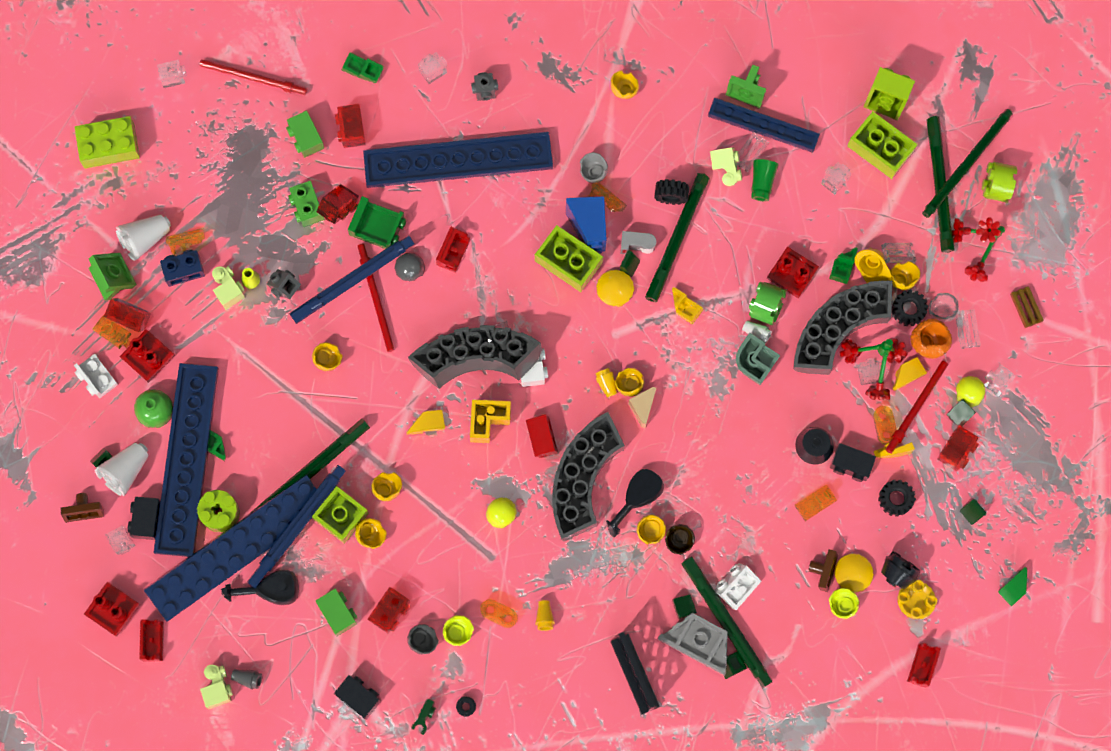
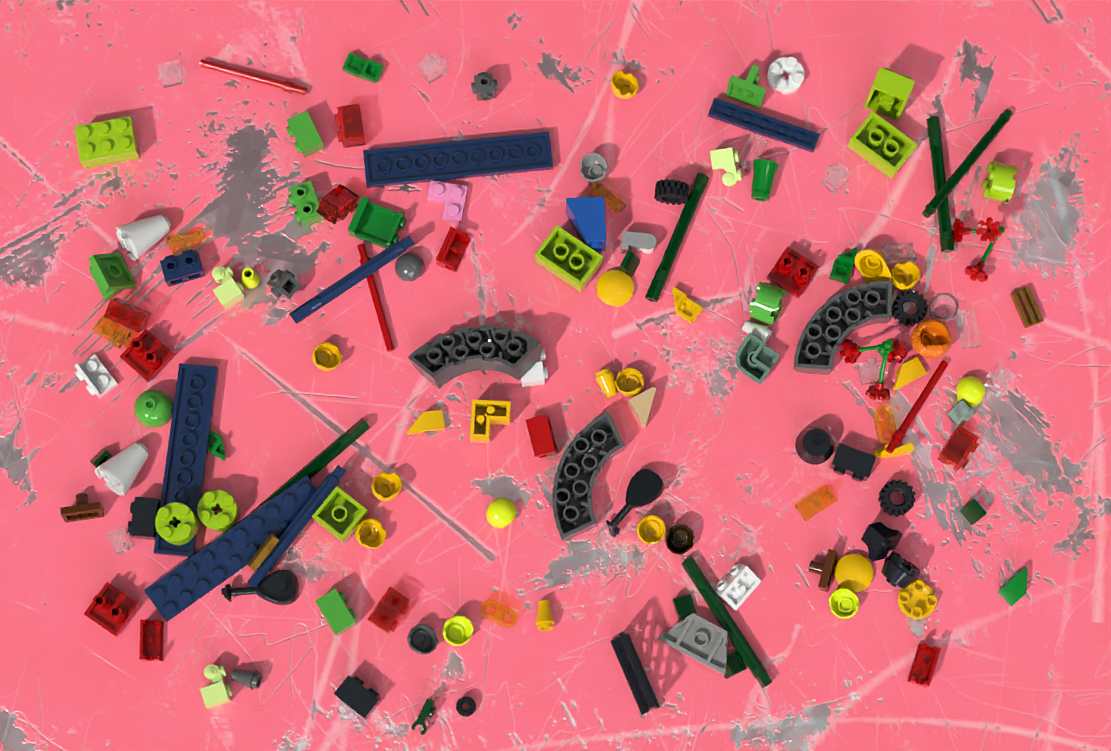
none -> lime brick [155,502,199,545]
none -> pearl gold tile [247,533,279,571]
none -> bright pink plate [427,180,468,224]
none -> white plate [767,57,804,94]
none -> black brick [861,522,903,562]

